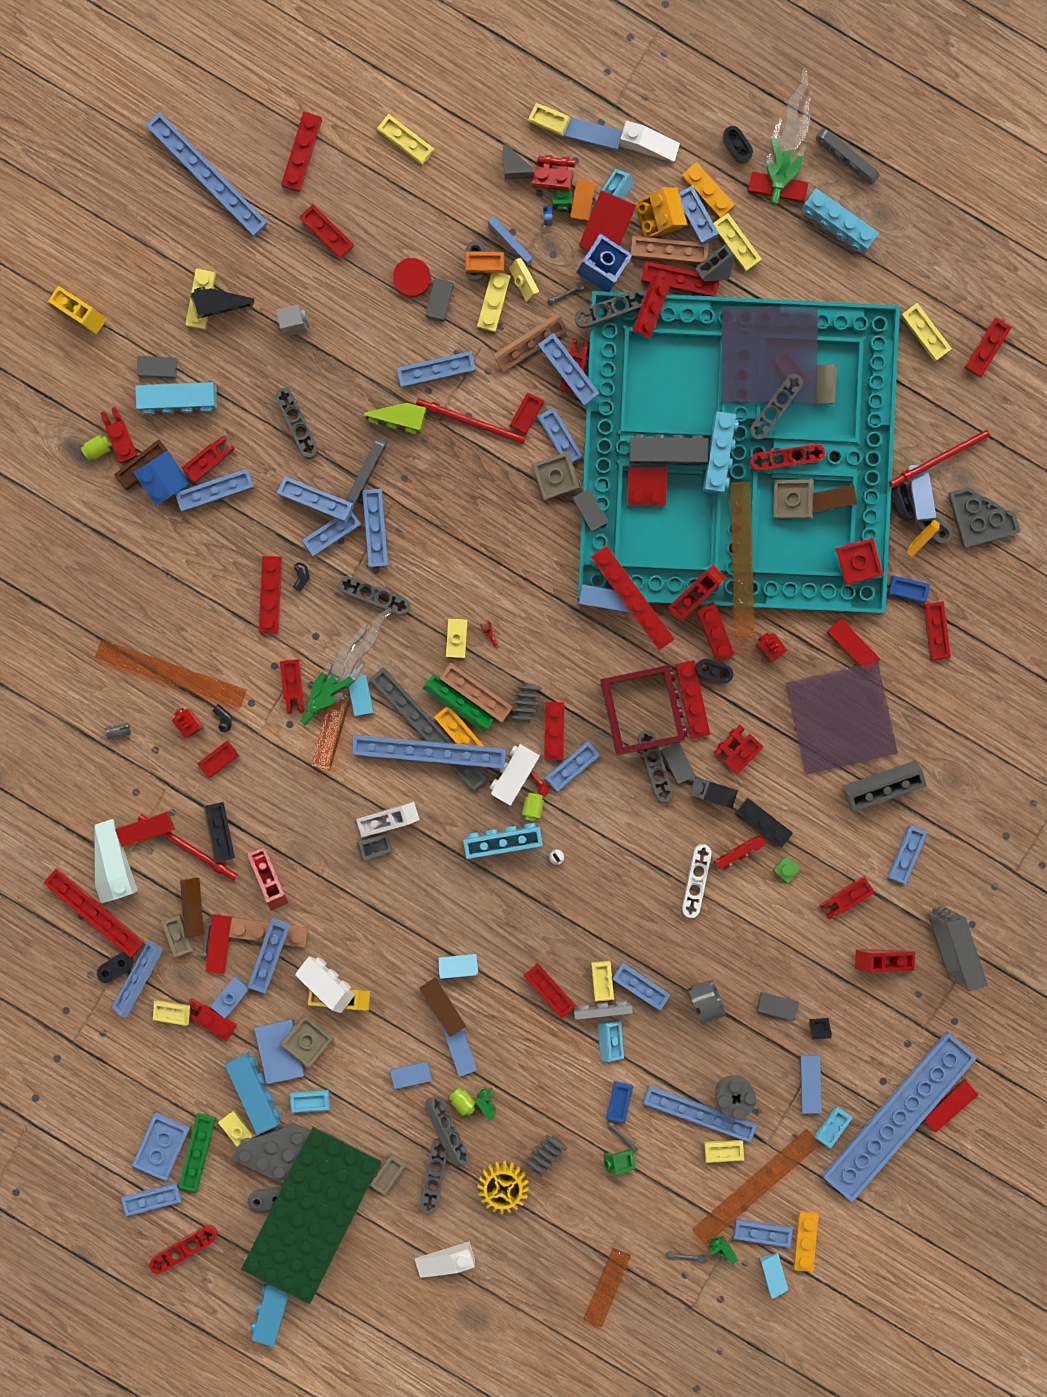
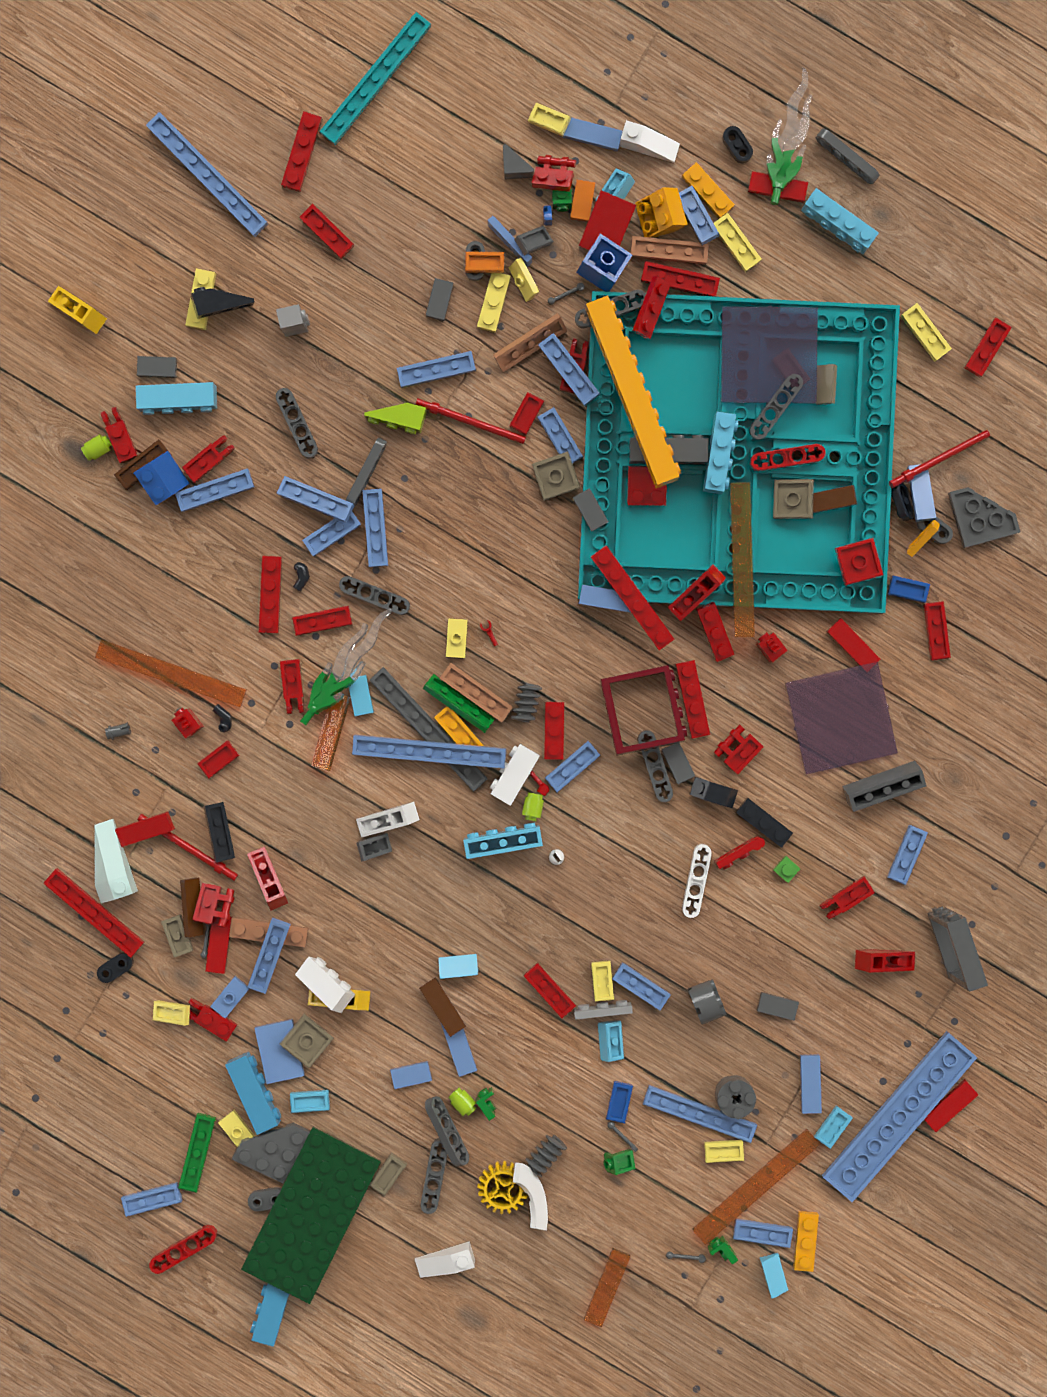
medium blue plate [112,940,163,1018] -> none
medium blue tile [132,1112,191,1182] -> none
light yellow tile [377,114,434,166] -> none
red tile [393,258,431,297] -> none
black plate [695,659,733,684] -> none
dark grey slope [696,244,735,281] -> none
black plate [809,1018,832,1040] -> none
none -> red plate [193,883,235,928]
none -> red tile [292,606,353,636]
none -> teal plate [320,12,431,146]
none -> white tile [513,1163,548,1231]
none -> dark grey tile [514,226,554,256]
none -> light orange brick [585,296,681,488]

